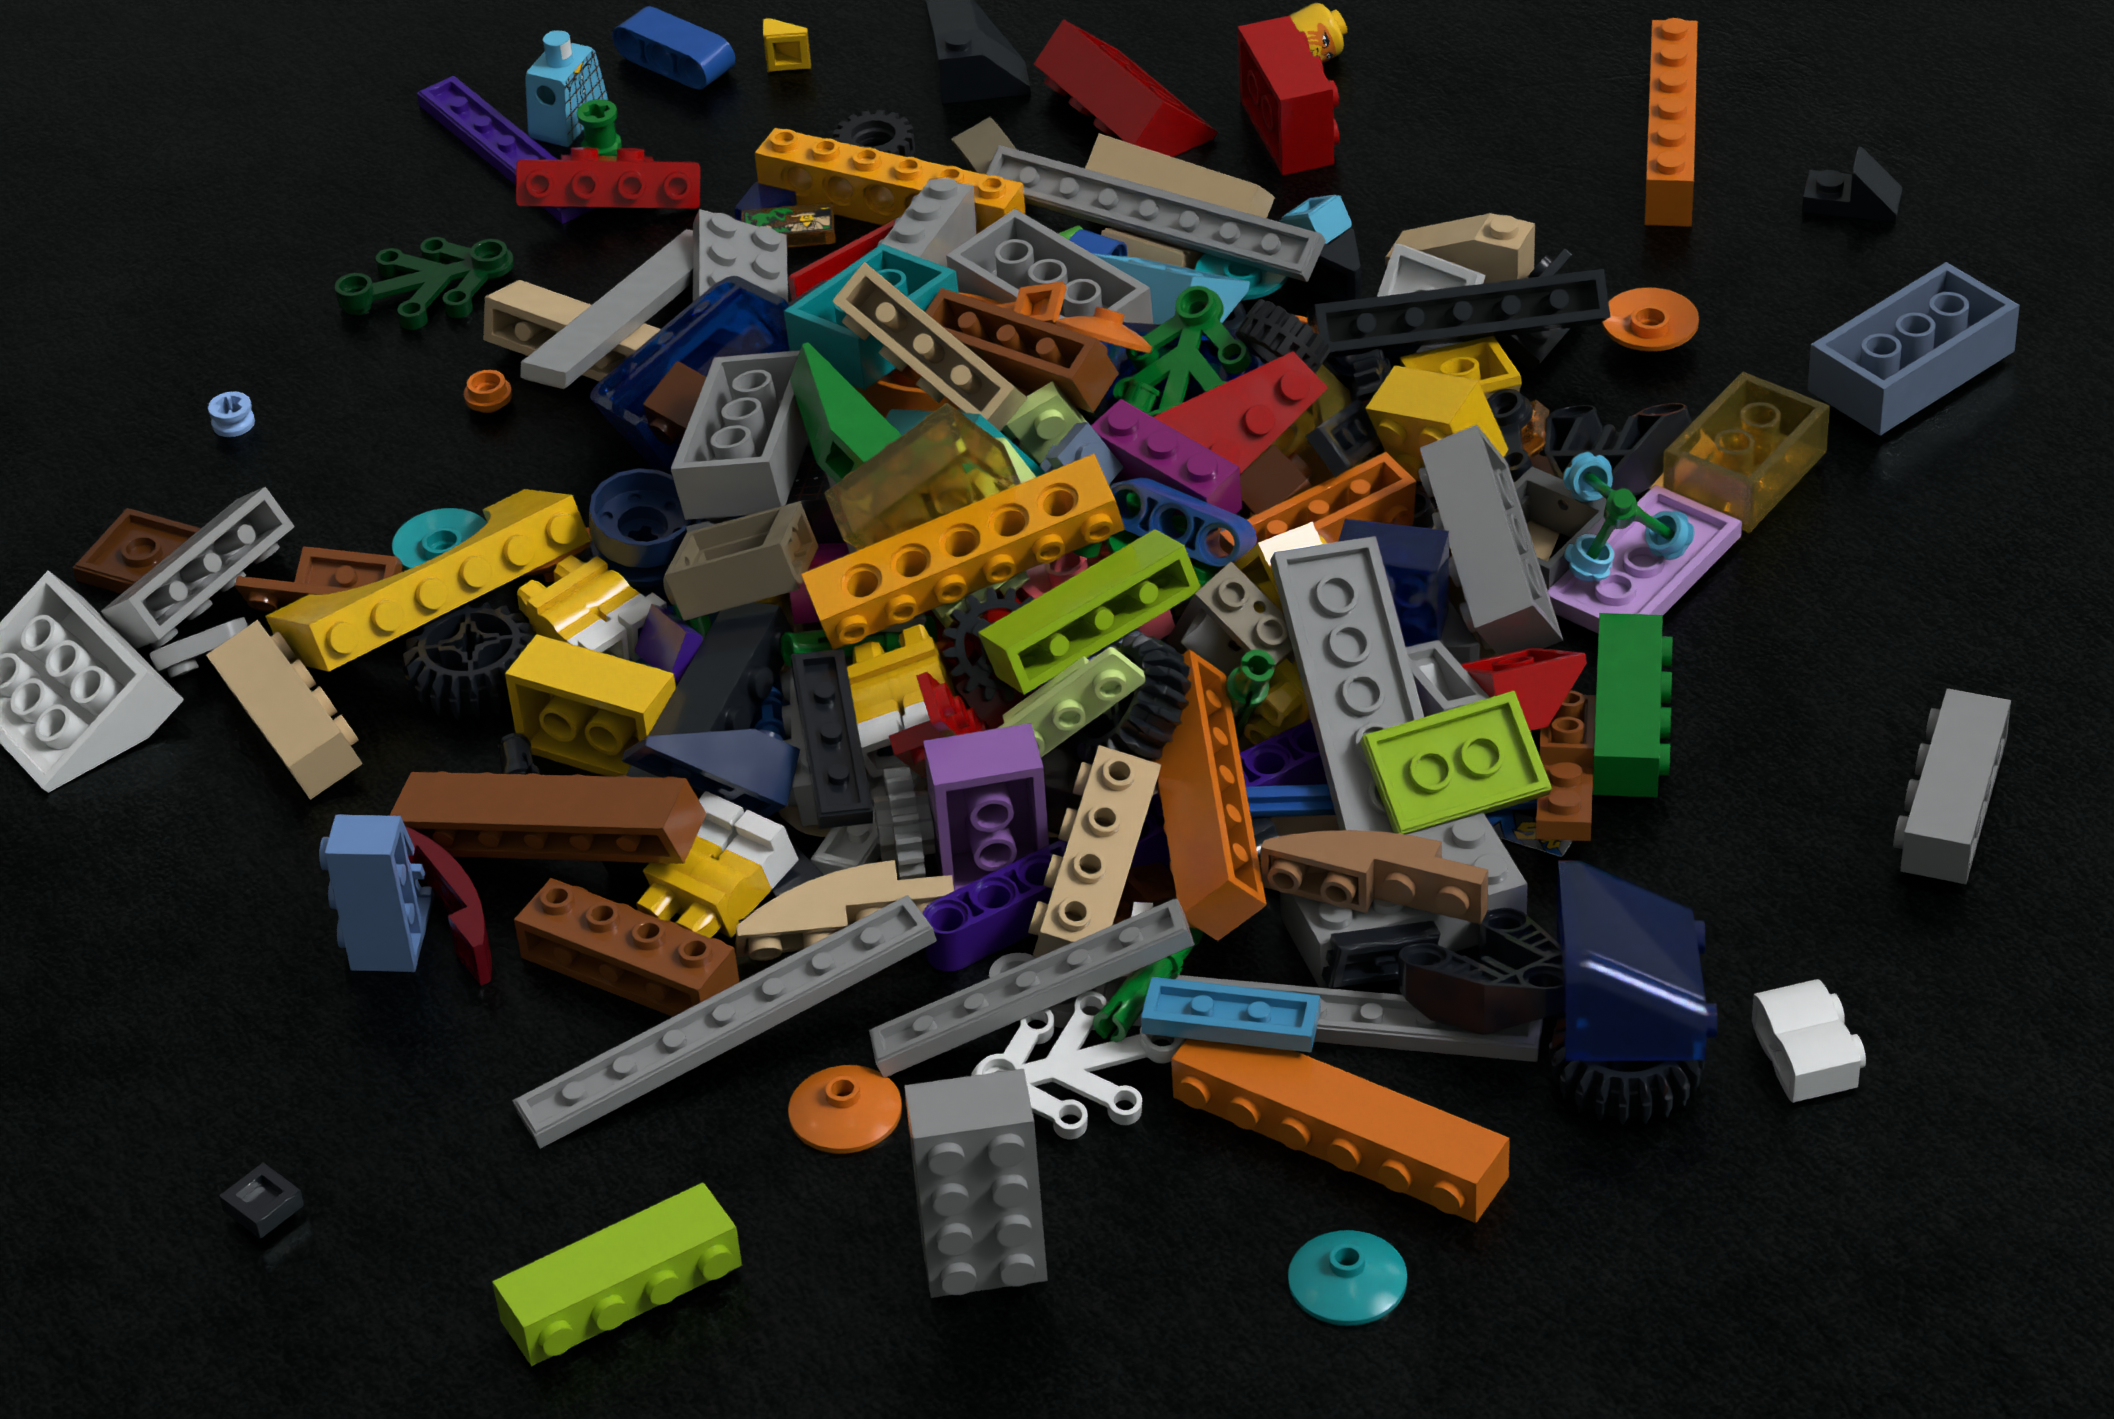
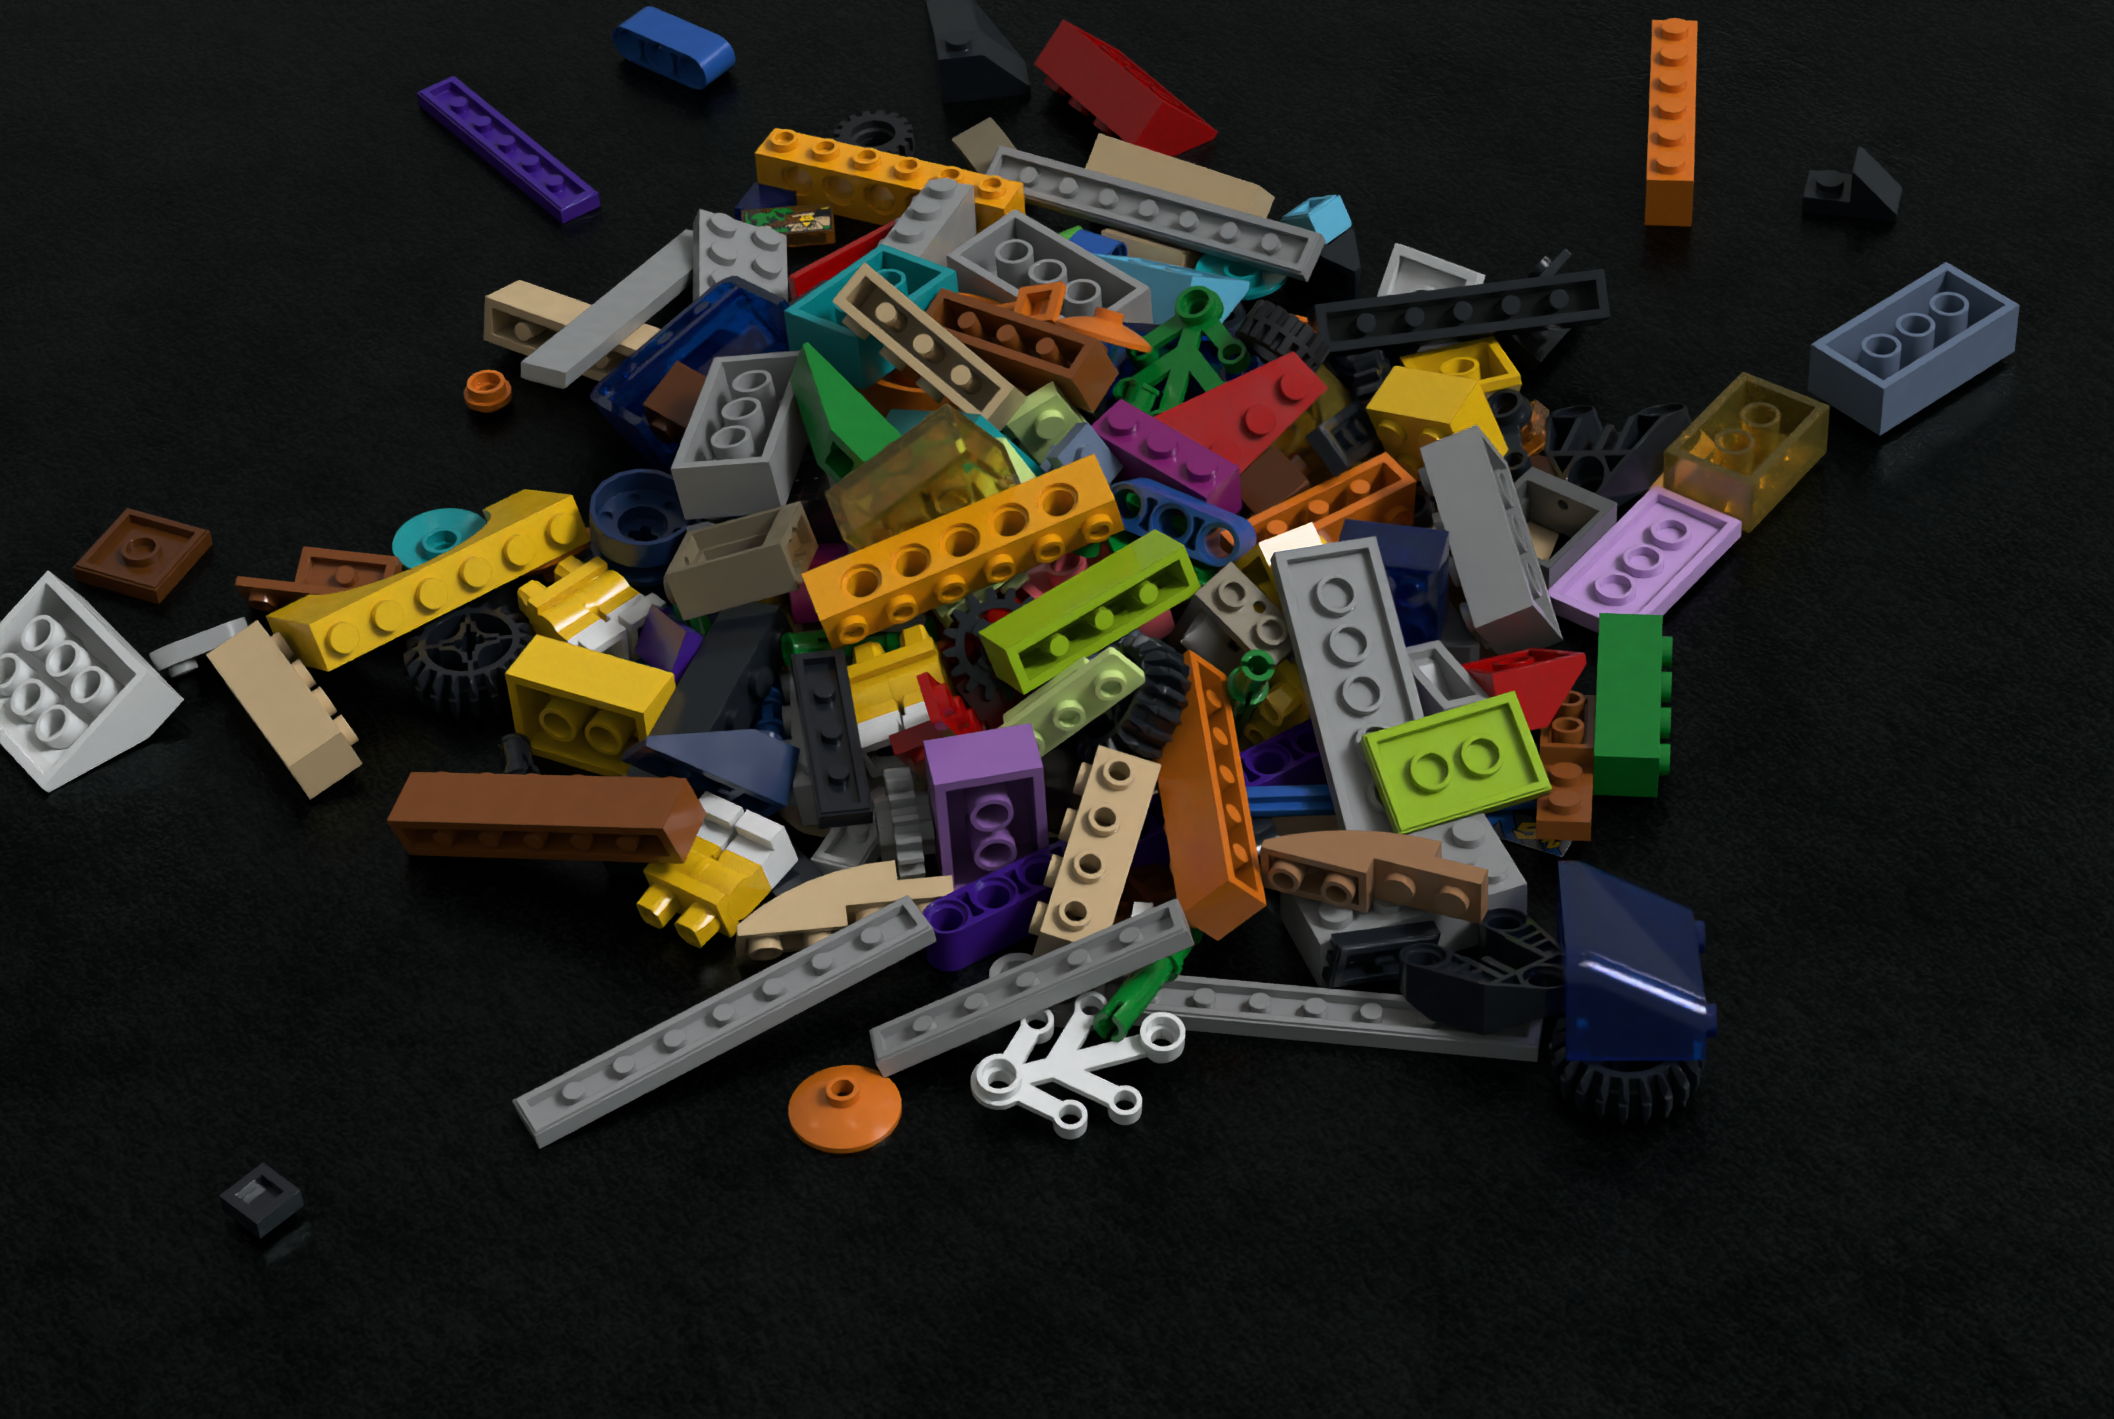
light grey brick [101,487,295,650] -> none
light blue bush [208,392,255,437] -> none
medium blue wedge [319,815,435,972] -> none
dark green plant [335,237,514,330] -> none
dark red slope [405,826,492,986] -> none
lime brick [492,1182,742,1366] -> none
dark orange brick [514,878,739,1017] -> none
red bracket [516,147,700,209] -> none
medium azure torso [525,30,608,147] -> none
green bush [576,99,622,156] -> none
yellow slope [763,19,811,72] -> none
light grey brick [905,1068,1048,1298] -> none
dark azure plate [1141,977,1321,1052] -> none
orange brick [1171,1039,1509,1223] -> none
red brick [1238,16,1340,176] -> none
teal dish [1288,1230,1407,1326] -> none
yellow head [1289,3,1348,64] -> none
tan slope [1385,213,1535,284] -> none
medium azure plant [1563,452,1695,581] -> none
orange dish [1602,288,1699,351] -> none
white brick [1752,979,1866,1102] -> none
light grey brick [1893,689,2011,884] -> none

